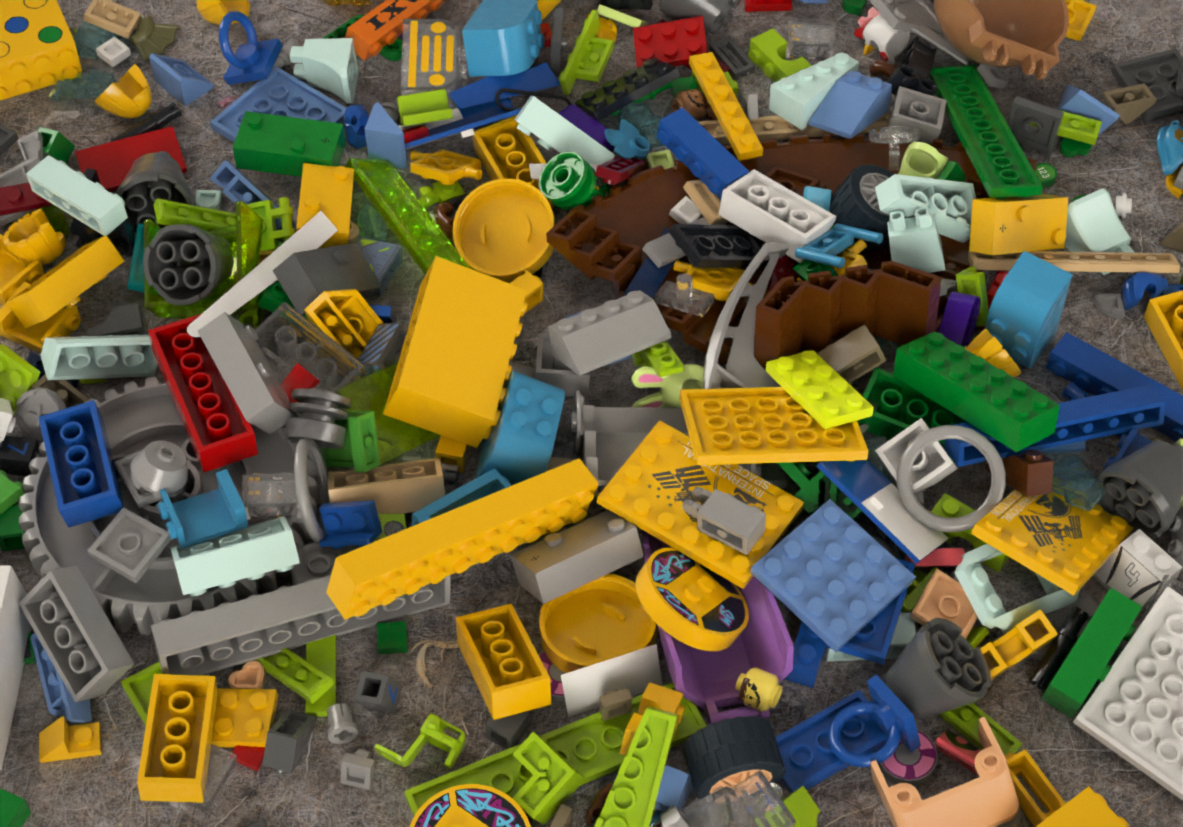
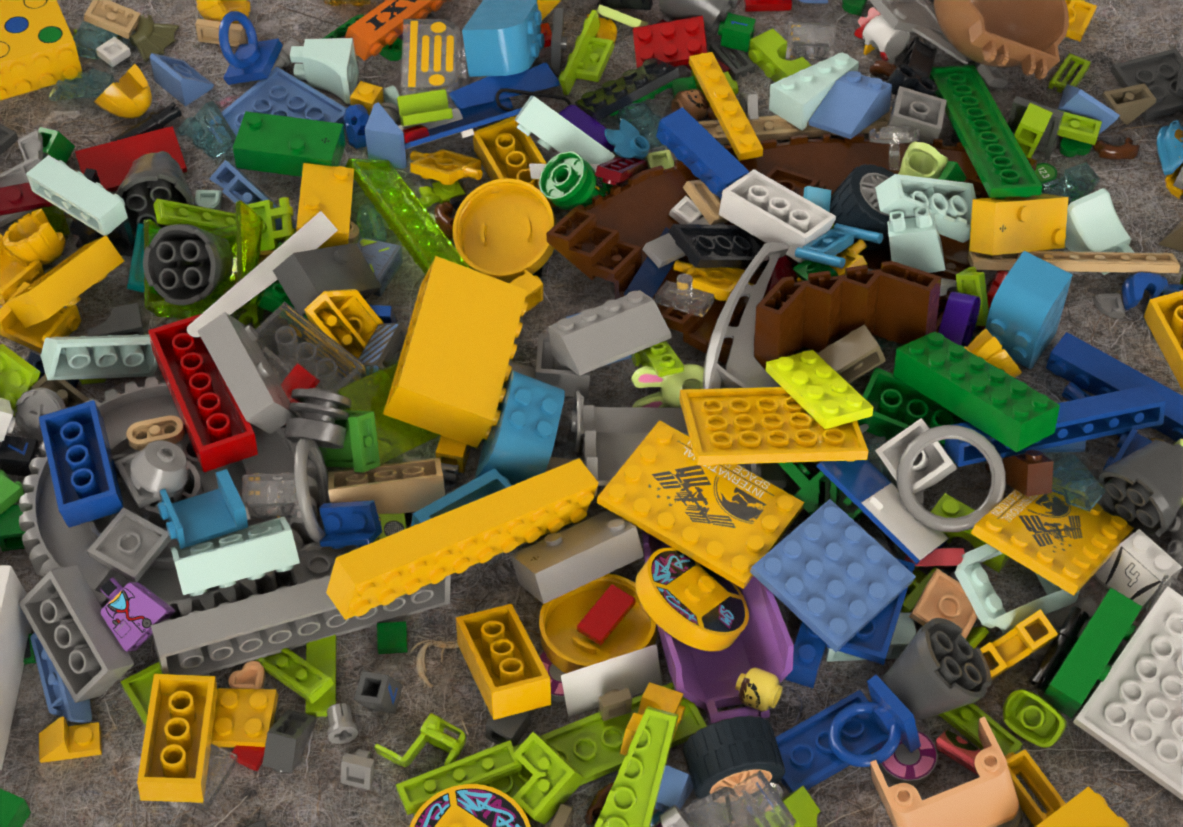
light grey hinge [682,487,766,555] -> none
white plate [1116,193,1132,219] -> none
none -> medium lavender torso [100,578,175,652]
none -> tan plate [126,415,185,451]
none -> clear light blue slope [177,101,236,159]
none -> tan tile [195,19,246,47]
none -> yellow brick [350,81,384,119]
none -> light aqua tile [383,85,399,106]
none -> lime tile [396,740,522,815]
none -> red tile [577,584,636,646]
none -> green brick [718,13,756,52]
none -> lime piece [1003,689,1067,748]
none -> lime arch [1014,103,1053,158]
none -> clear light blue slope [1042,162,1100,205]
none -> lime tile [1048,53,1091,93]
none -> reddish brown piece [1093,137,1140,160]

